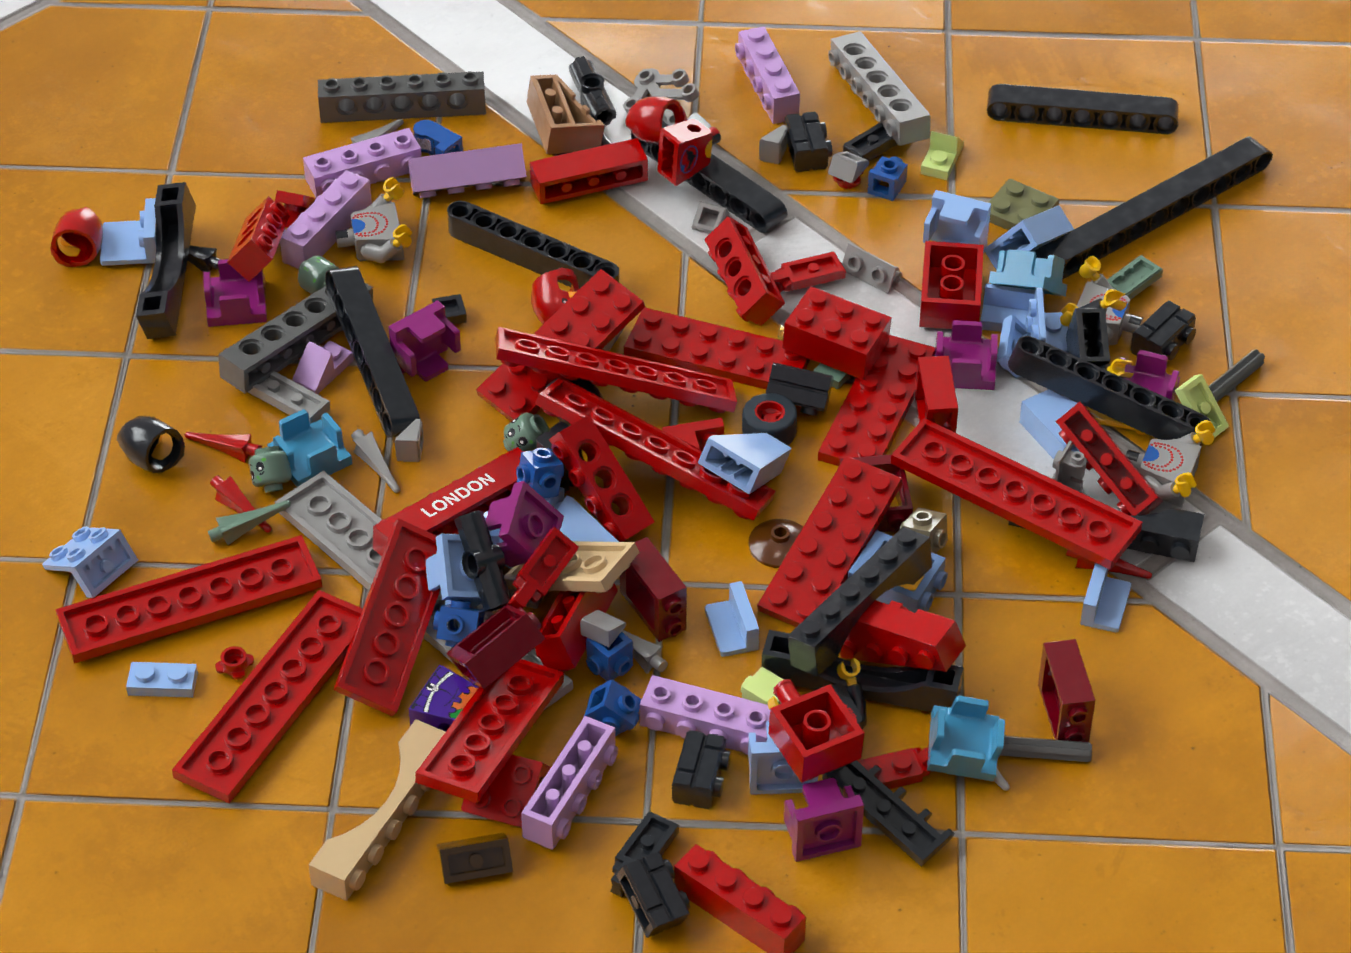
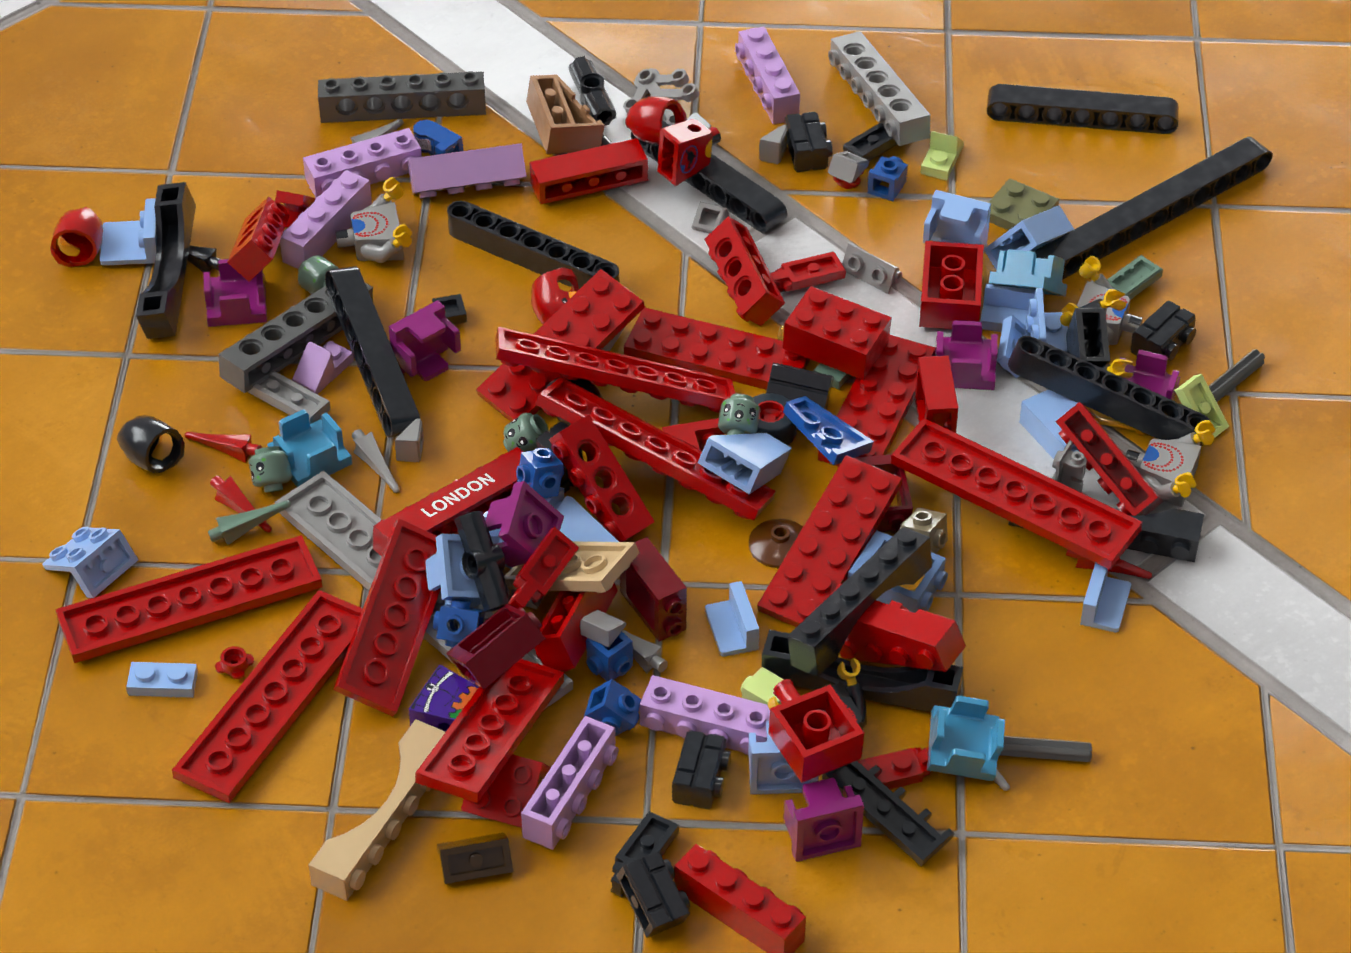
dark red window [1038,639,1096,742] -> none
none -> sand green head [718,394,761,435]
none -> blue wing [783,396,874,465]

